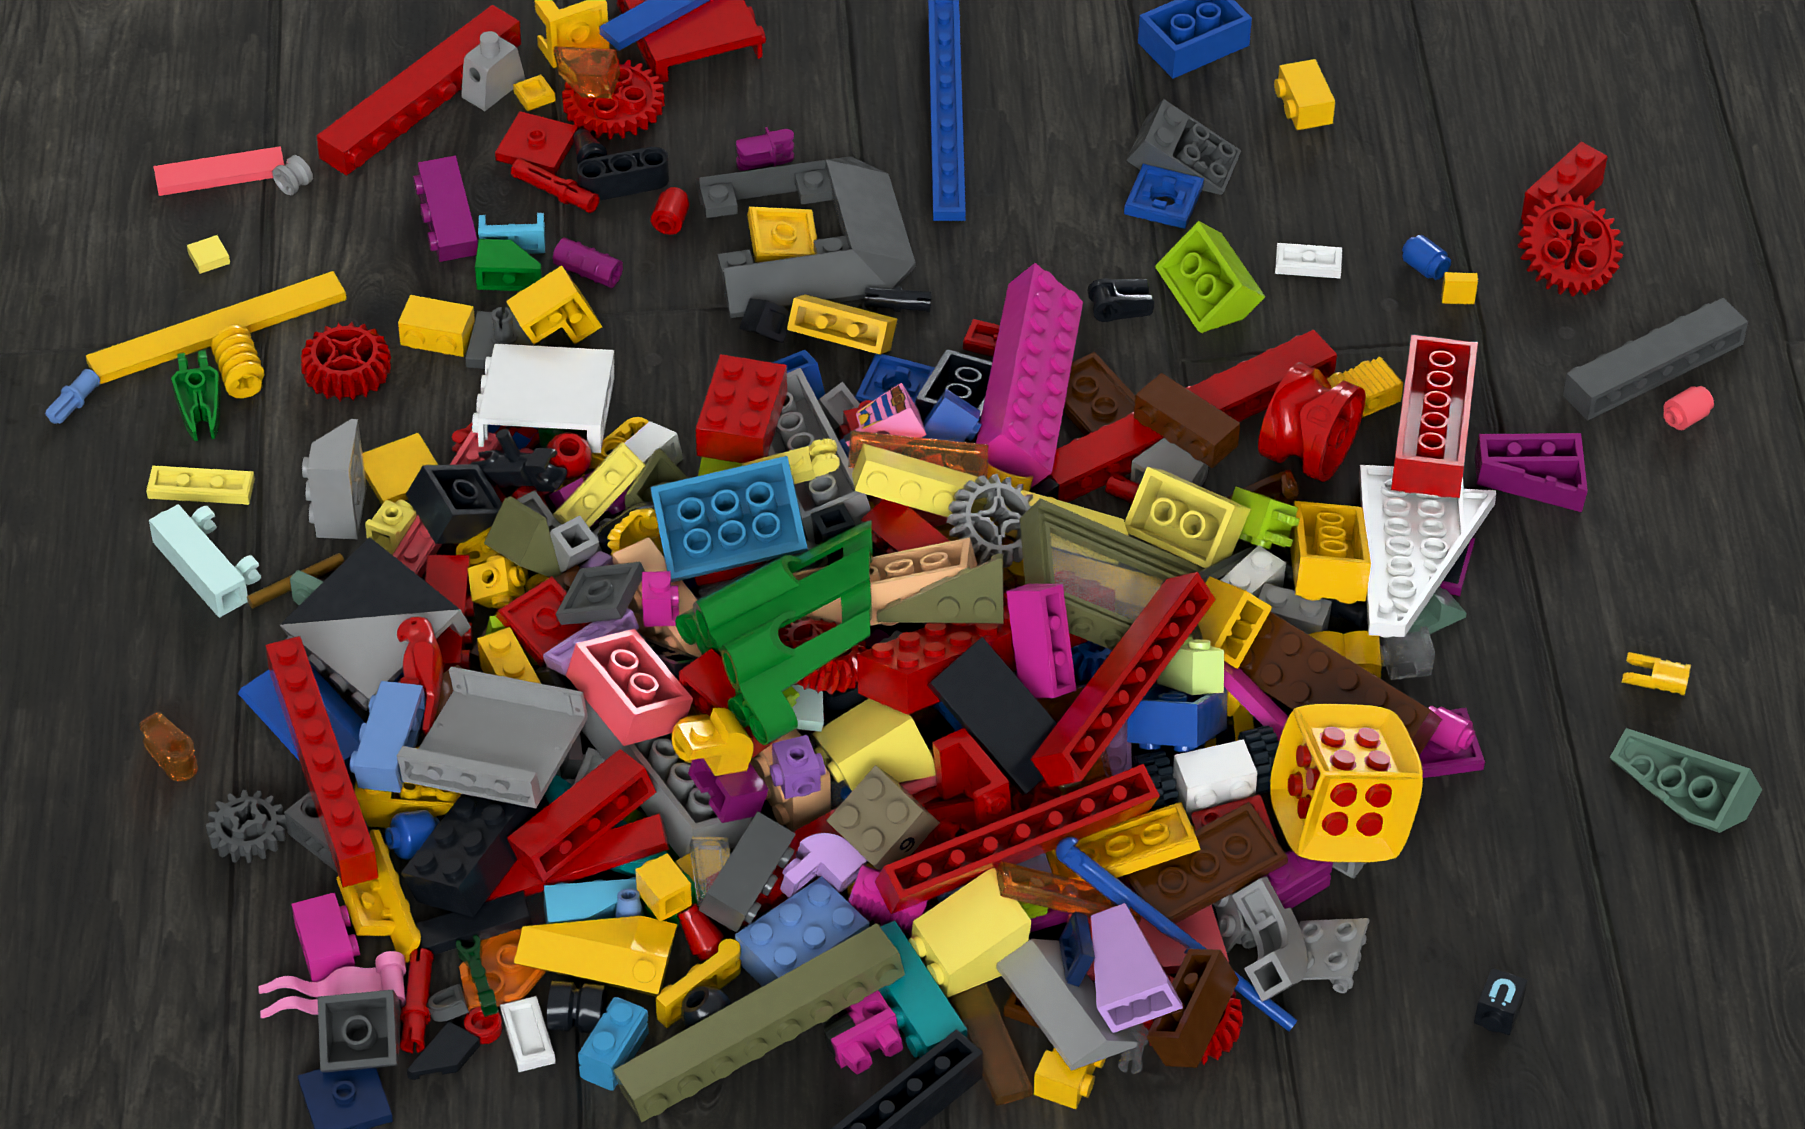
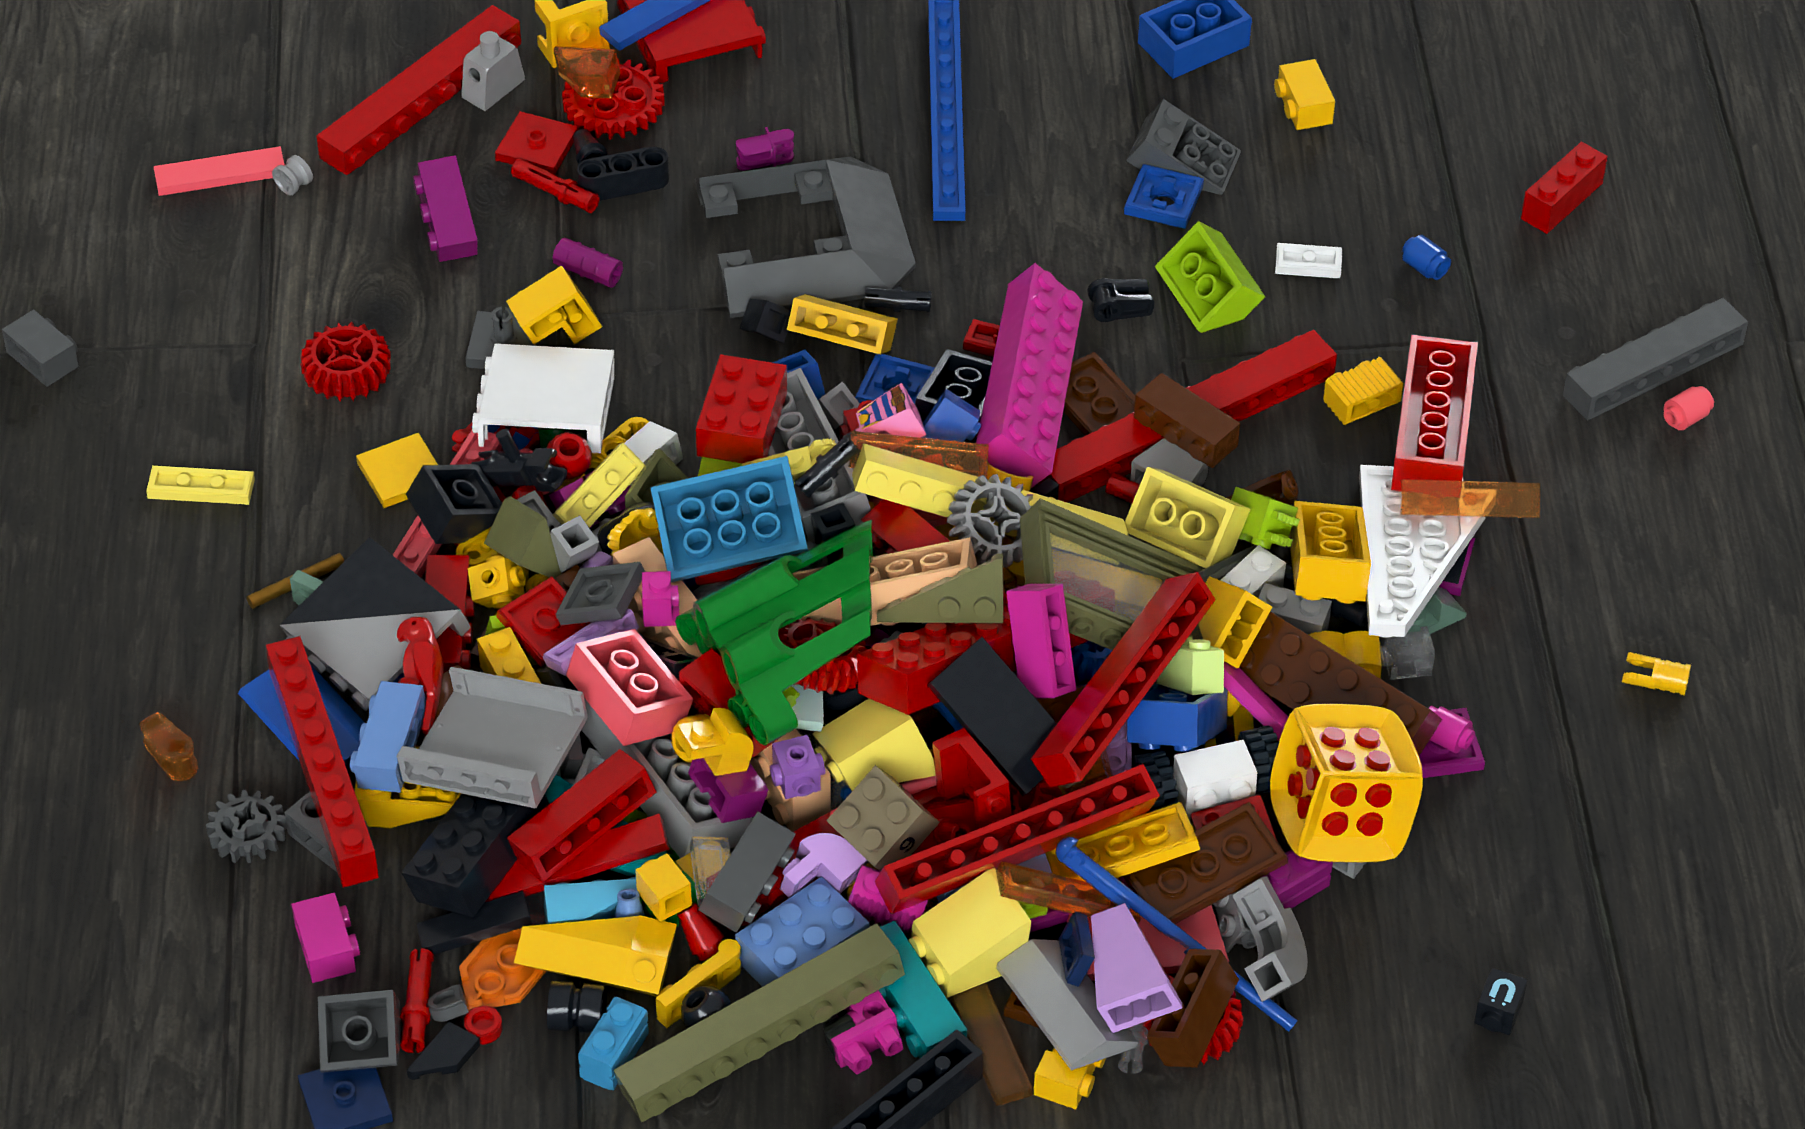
medium blue axle [45,369,100,424] -> none
yellow tile [86,271,347,384] -> none
light aqua brick [149,504,261,618] -> none
green hinge [171,350,221,441] -> none
light yellow tile [187,235,230,274] -> none
yellow piece [211,325,265,398] -> none
bright pink flag [258,951,406,1018] -> none
light grey slope [302,419,367,540] -> none
yellow bracket [336,830,421,963] -> none
light yellow brick [365,500,417,555] -> none
blue head [385,809,440,860] -> none
yellow brick [398,295,475,357] -> none
dark green piece [456,935,498,1017] -> none
green slope [475,239,542,291] -> none
medium azure hinge [478,213,545,254] -> none
white tile [500,996,555,1072] -> none
yellow tile [513,74,556,111] -> none
red brick [651,187,690,235] -> none
yellow plate [747,207,817,262] -> none
red piece [1258,362,1366,482] -> none
light grey hinge [1299,918,1369,993] -> none
yellow tile [1441,272,1478,304] -> none
magenta wedge [1474,433,1588,512] -> none
red gear [1518,193,1623,296] -> none
sand green wedge [1610,728,1762,833] -> none
none -> dark grey brick [2,309,79,387]
none -> black pin [794,435,861,498]
none -> clear orange tile [1400,480,1540,519]

